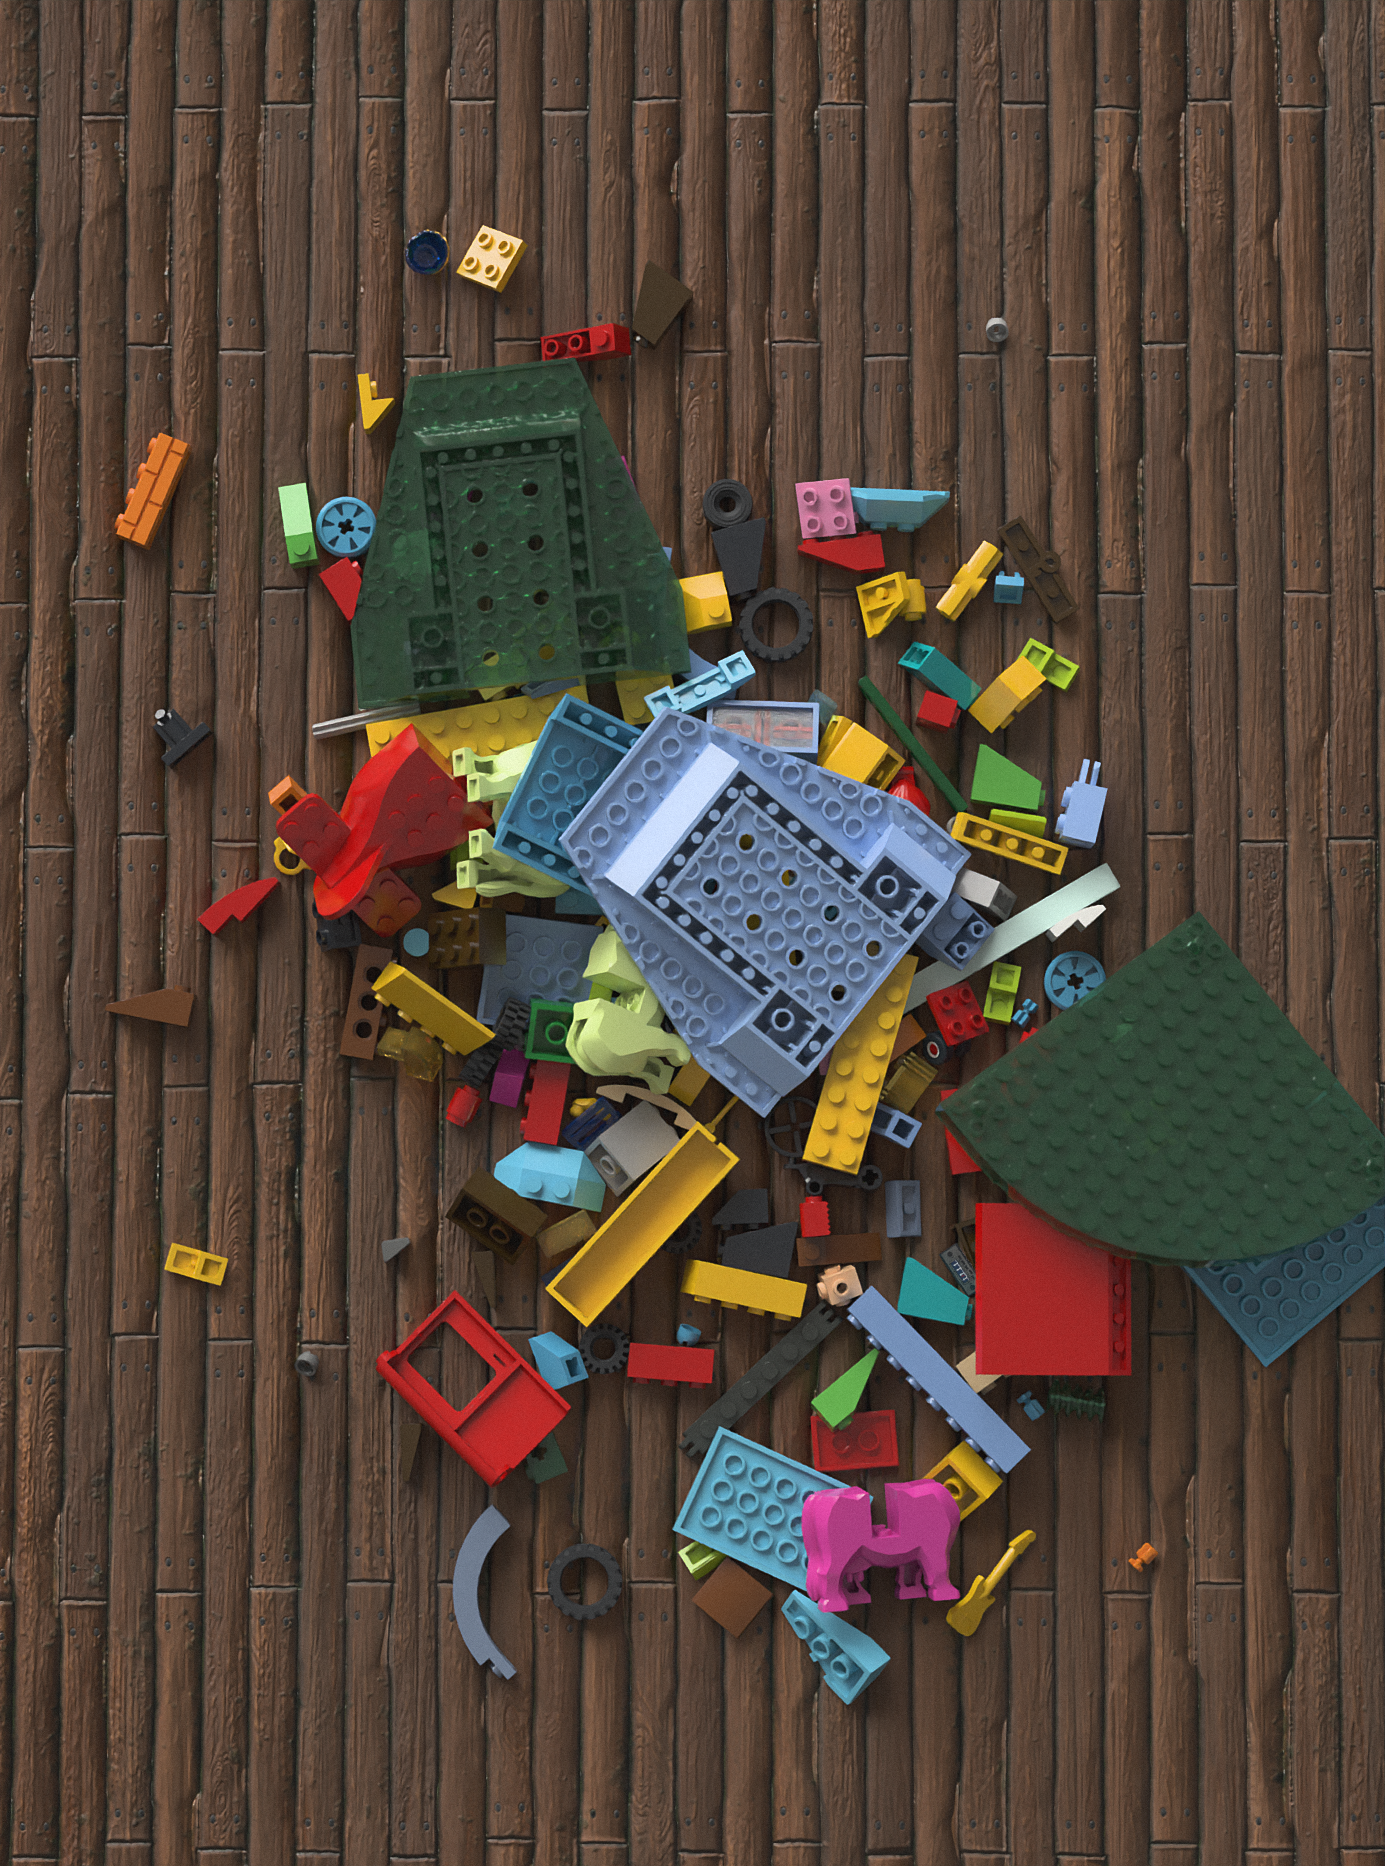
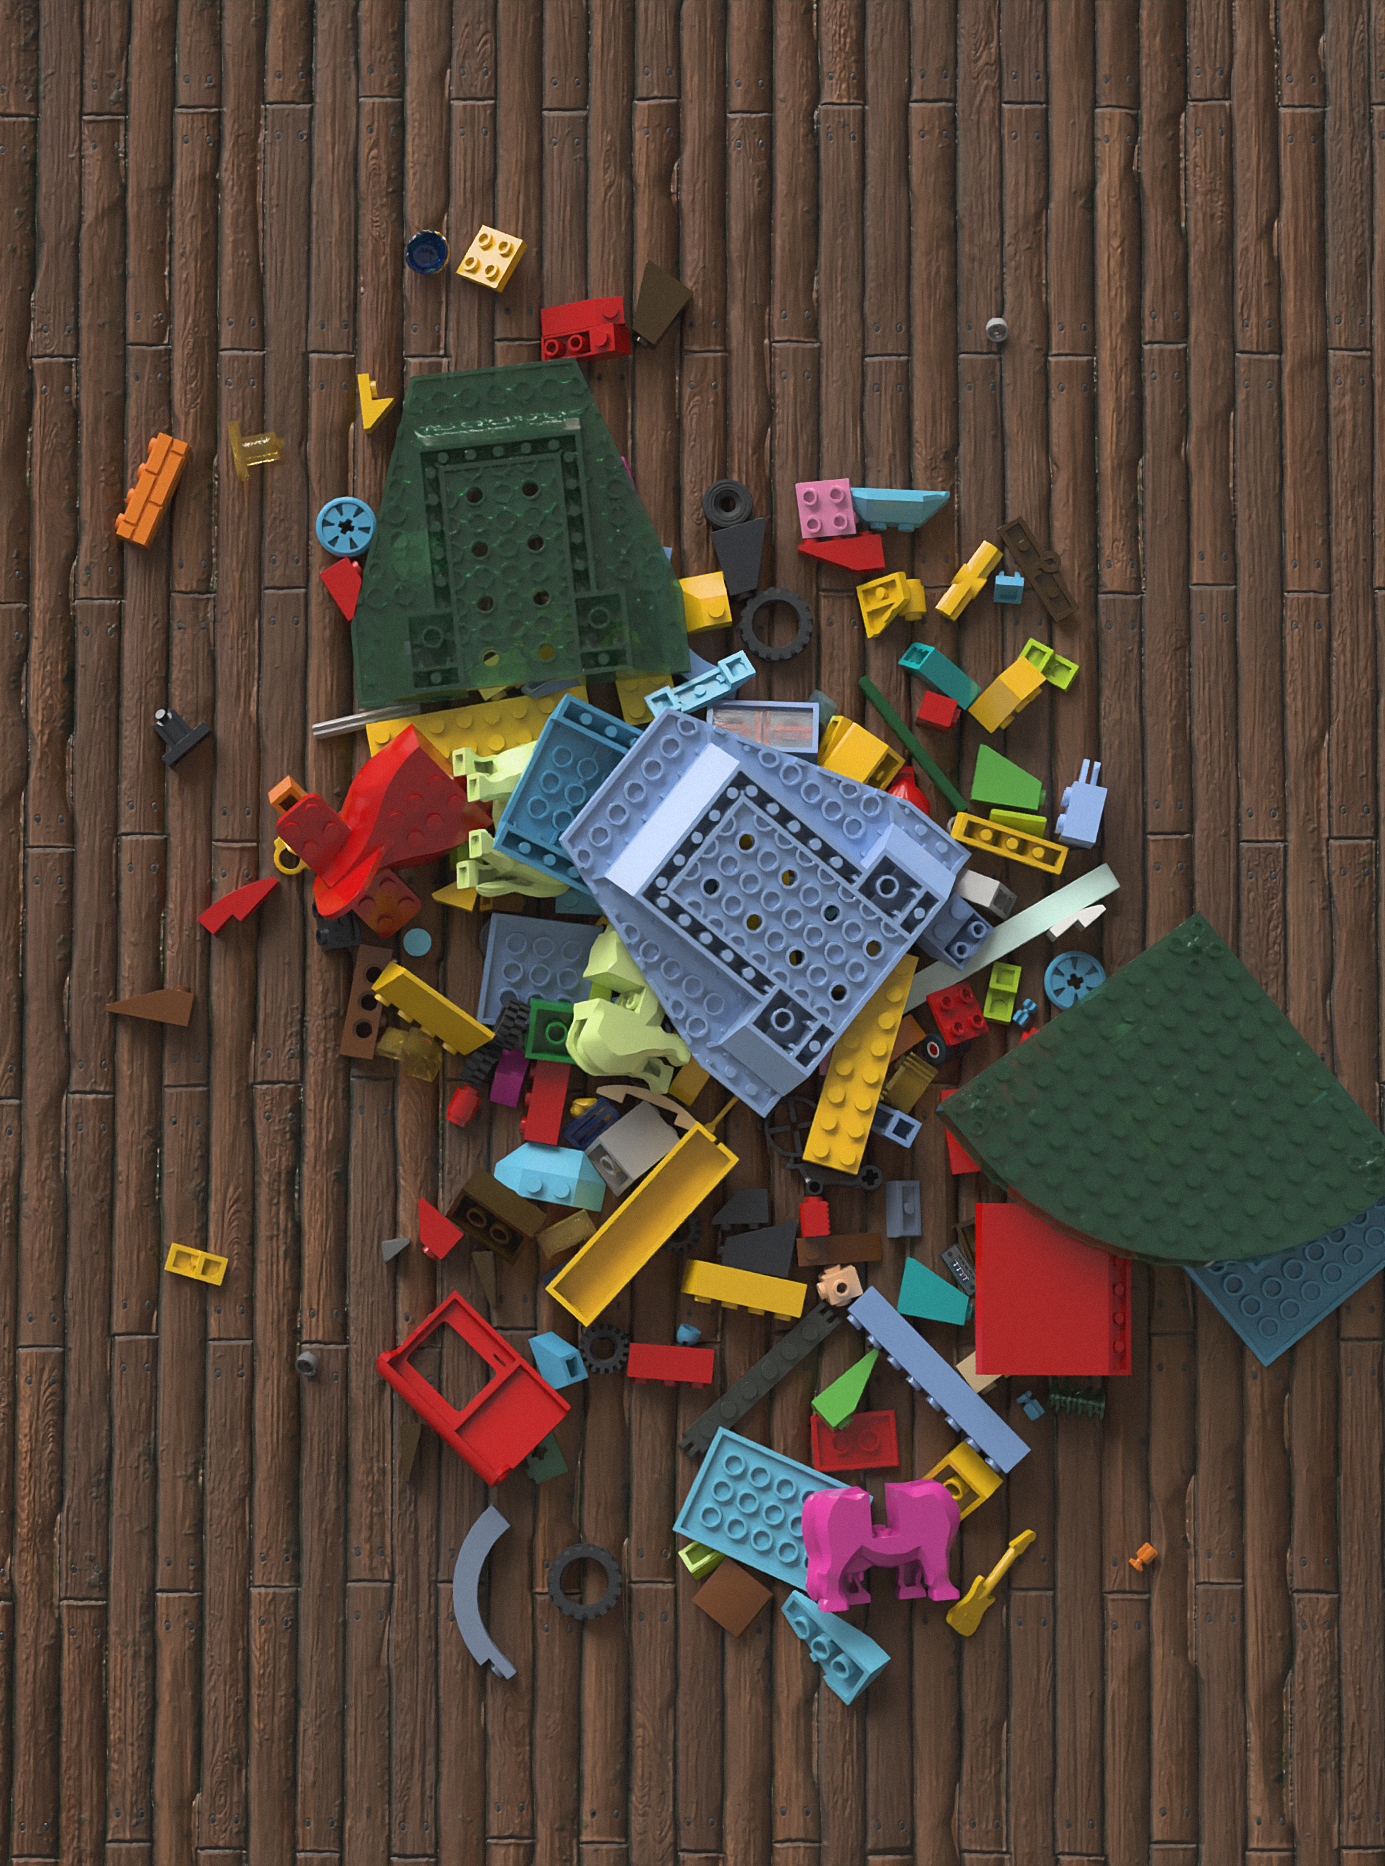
slope [278,483,320,569] -> none
dark brown brick [427,907,506,971] -> none
none -> clear yellow piece [227,420,285,481]
none -> red slope [418,1197,465,1260]
none -> red slope [540,296,625,337]

